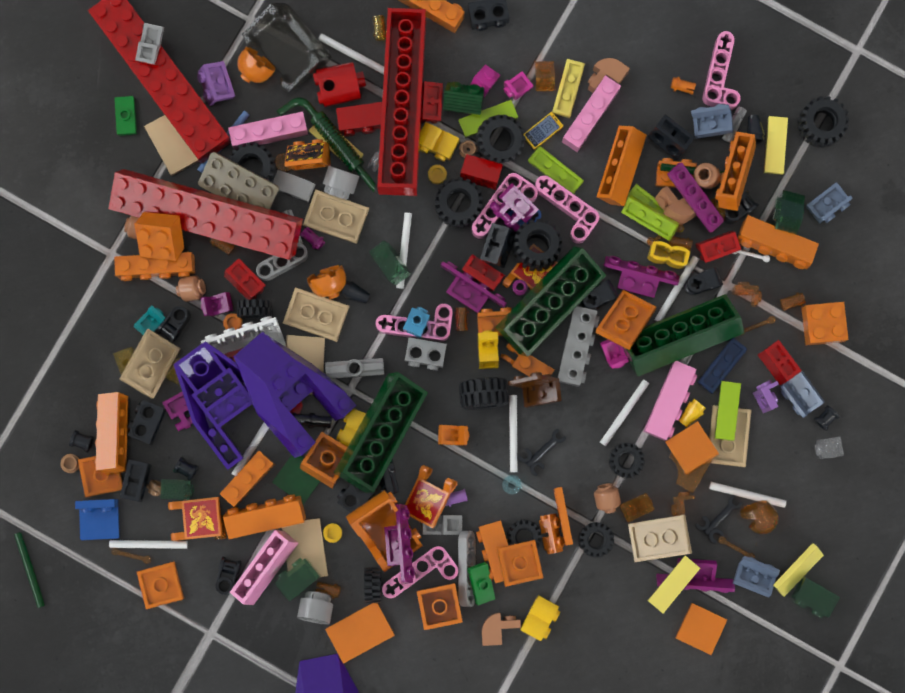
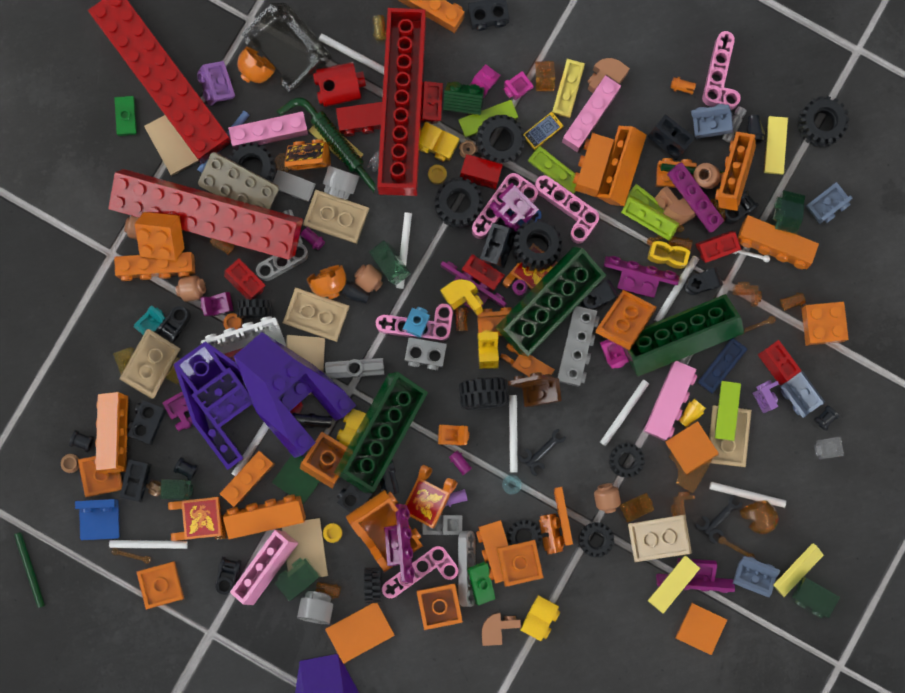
light grey slope [135,23,164,64] -> none
none -> nougat head [354,264,383,293]
none -> yellow brick [440,279,483,316]
none -> magenta pin [449,450,472,476]
none -> orange brick [573,133,614,197]

